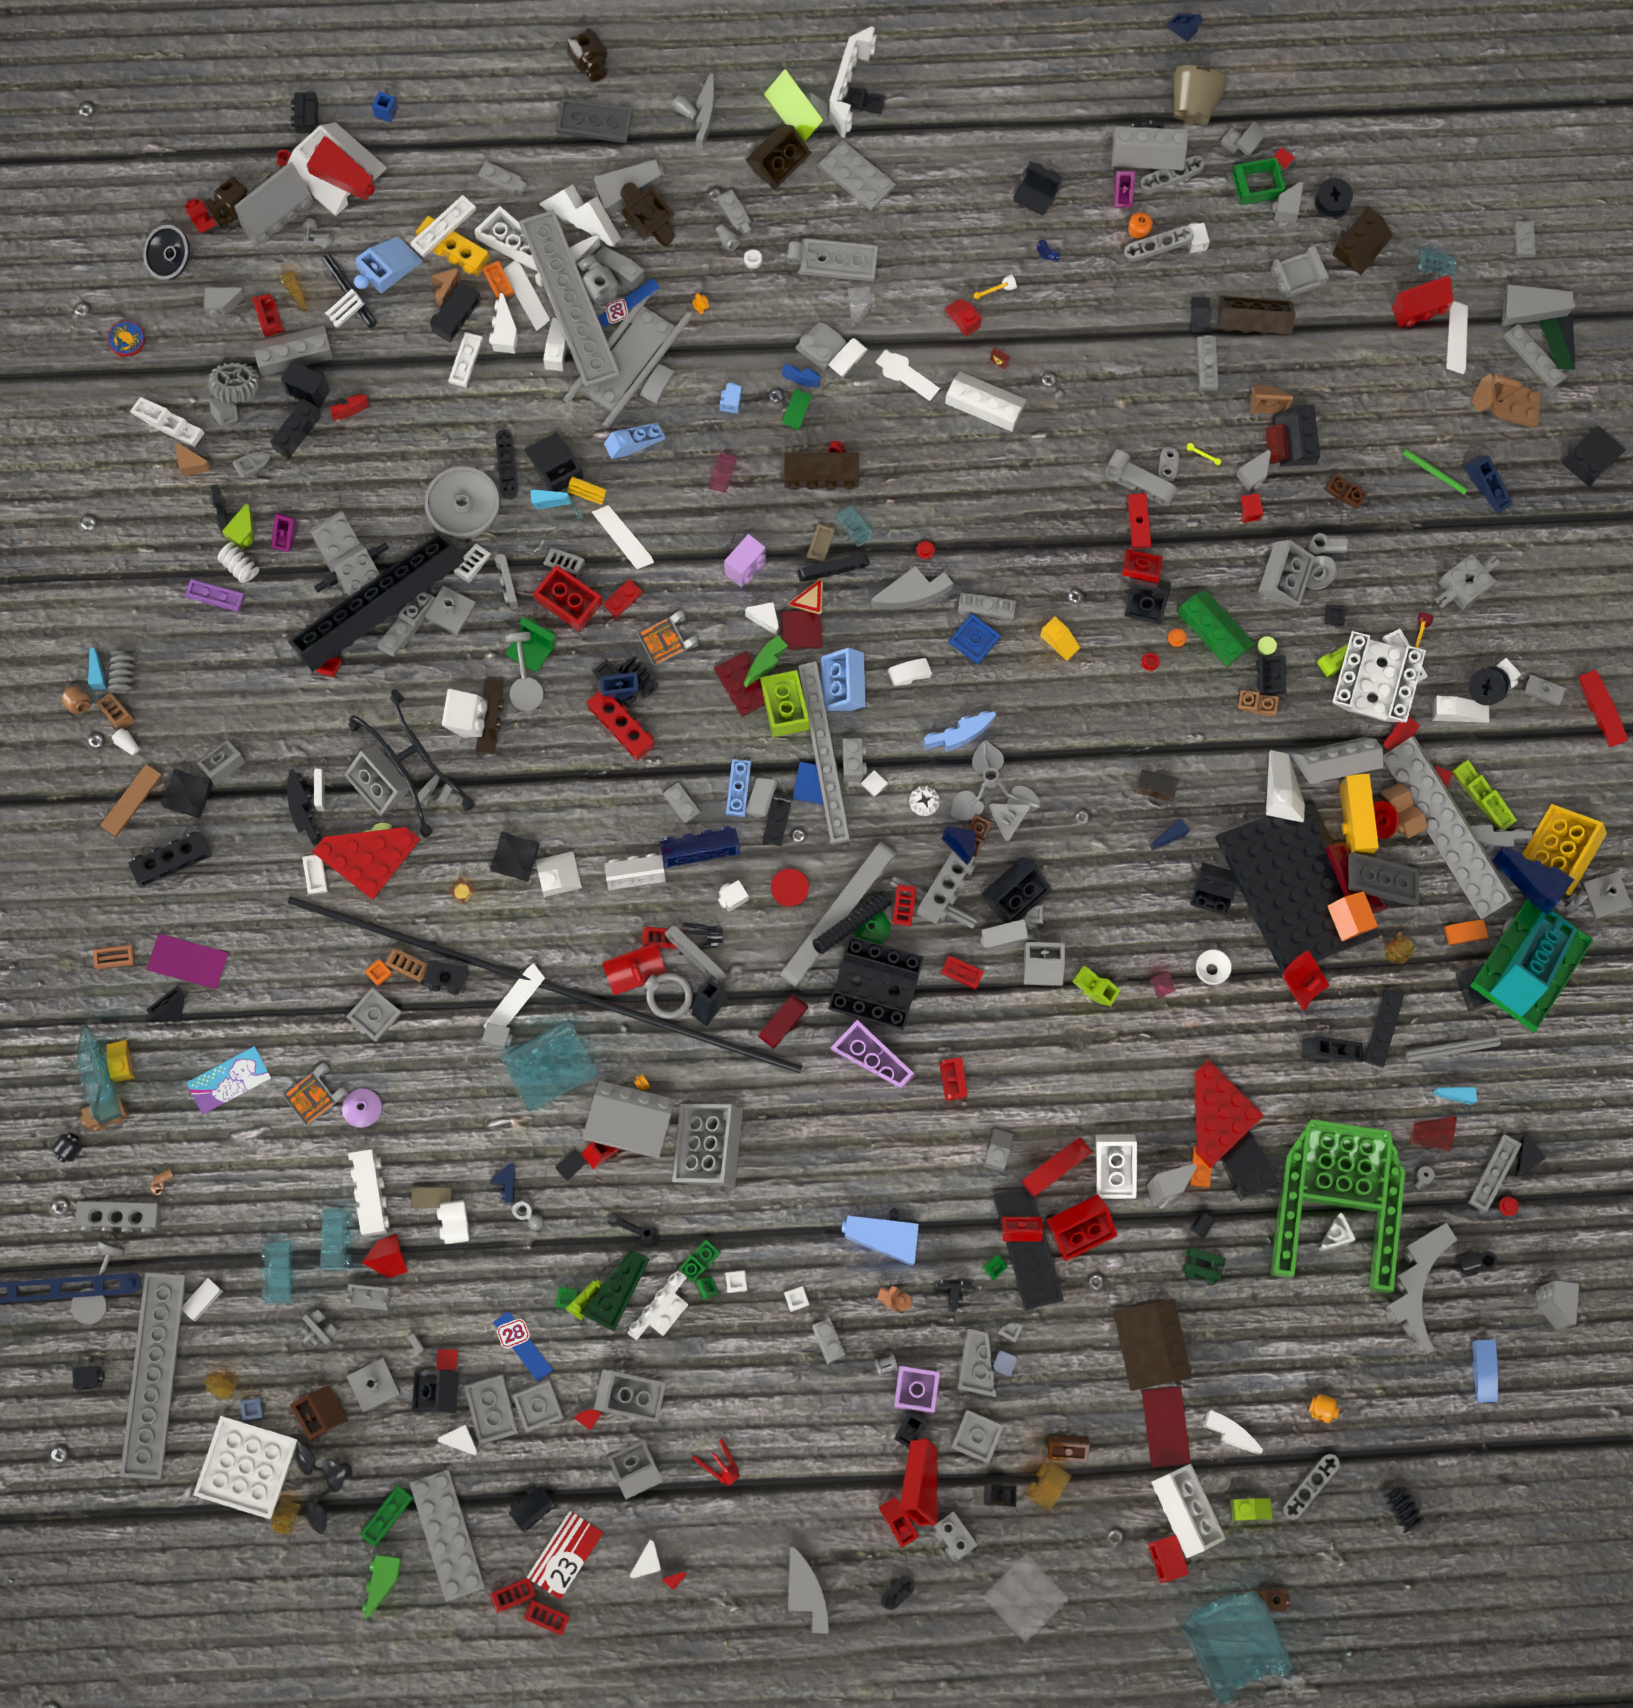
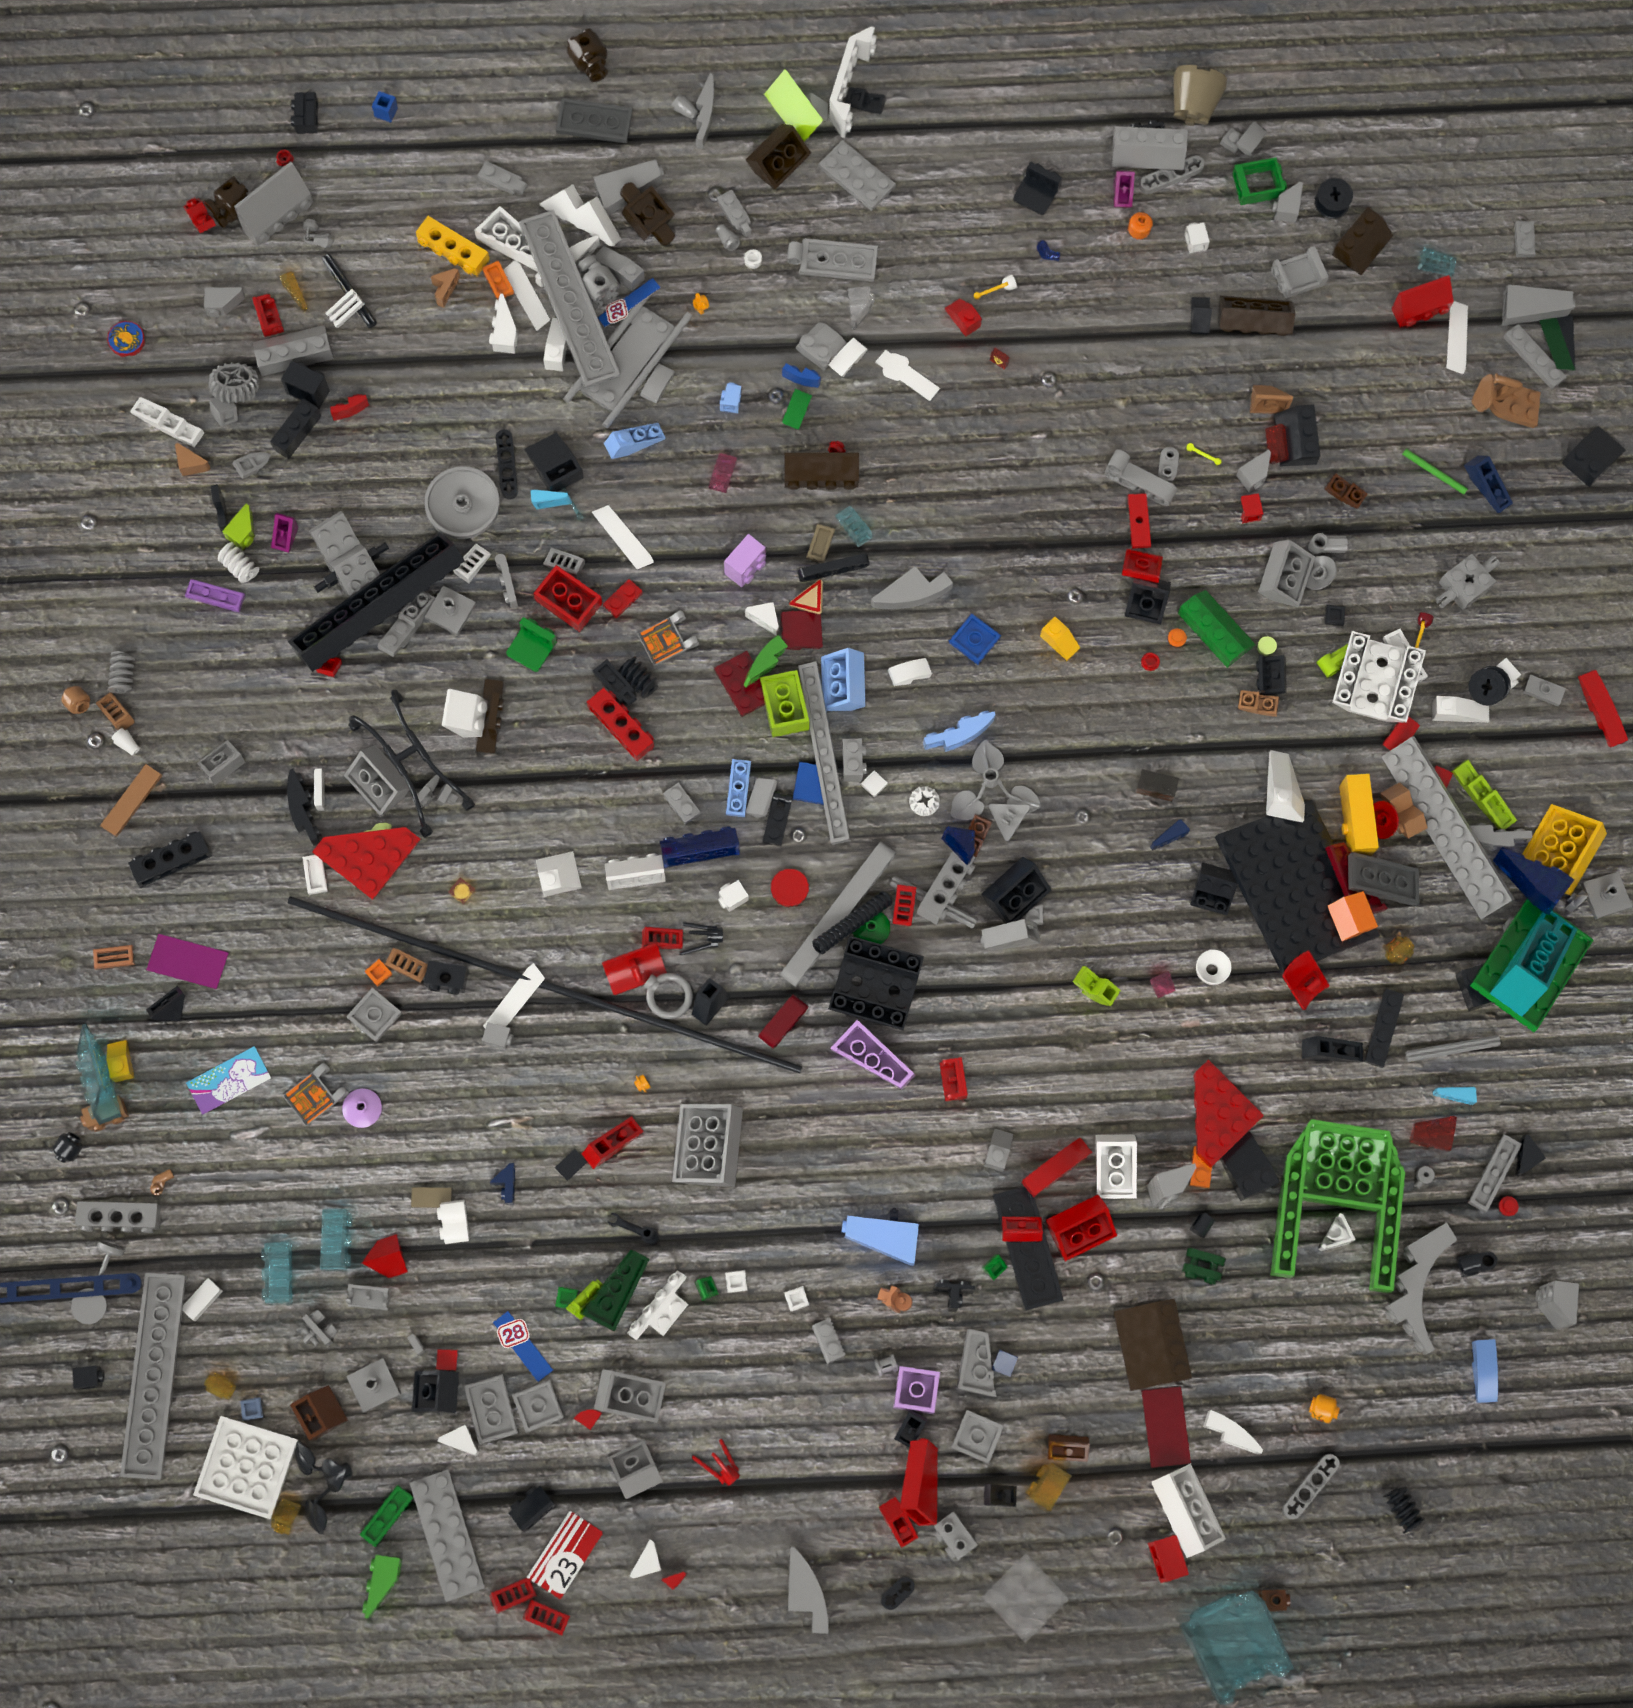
medium azure slope [88,648,107,690] -> none
black dish [143,225,190,280] -> none
black brick [161,768,213,819] -> none
white slope [287,122,387,216] -> none
red slope [306,136,375,201] -> none
white wedge [348,1149,390,1237] -> none
light blue slope [354,236,423,294] -> none
white plate [410,195,476,257] -> none
black brick [430,282,481,343] -> none
white tile [448,332,483,388] -> none
black brick [490,832,539,882] -> none
clear light blue slope [499,1019,598,1112] -> none
light grey piece [505,632,543,711] -> none
light grey plate [512,1198,544,1231] -> none
yellow tile [567,477,607,505] -> none
light grey slope [582,1080,676,1158] -> none
dark blue slope [600,672,639,699] -> none
light grey beam [665,926,726,985] -> none
green slope [678,1239,722,1283] -> none
red plate [916,541,935,559] -> none
red plate [941,956,984,990] -> none
white slope [945,372,1027,432] -> none
light grey plate [958,593,1016,620] -> none
light grey tile [997,1323,1024,1343] -> none
light grey slope [1024,942,1065,986] -> none
light grey beam [1124,226,1194,262] -> none
dark blue slope [1167,13,1203,42] -> none
light grey plate [1196,335,1218,390] -> none
lime slope [1230,1498,1273,1521] -> none
red tile [1272,147,1295,173] -> none
light grey slope [1291,737,1383,784] -> none
orange slope [1444,920,1489,945] -> none

